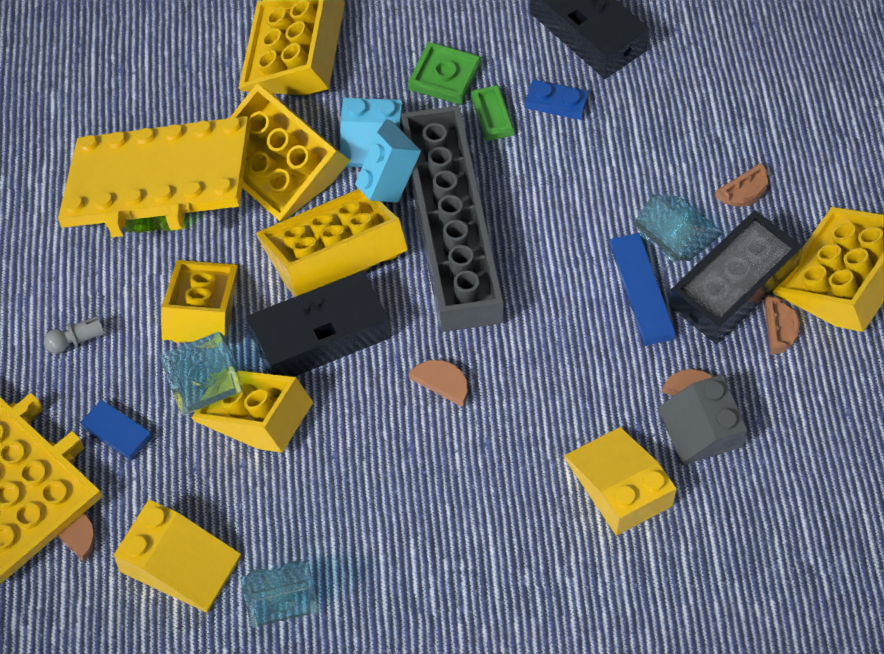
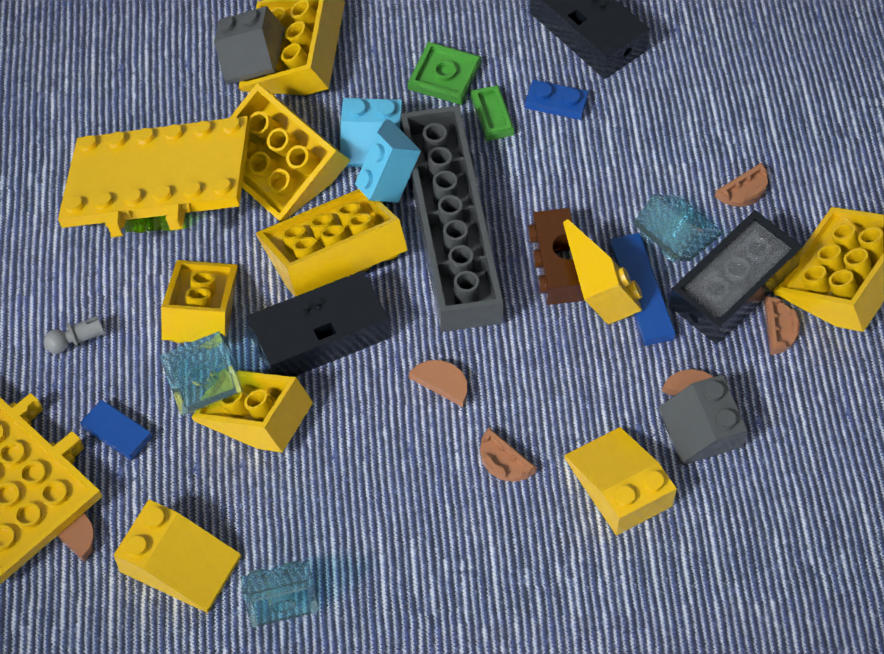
none -> dark grey slope [214,6,285,85]
none -> nougat tile [480,428,537,482]
none -> reddish brown arch [527,208,584,305]
none -> yellow slope [563,220,642,325]

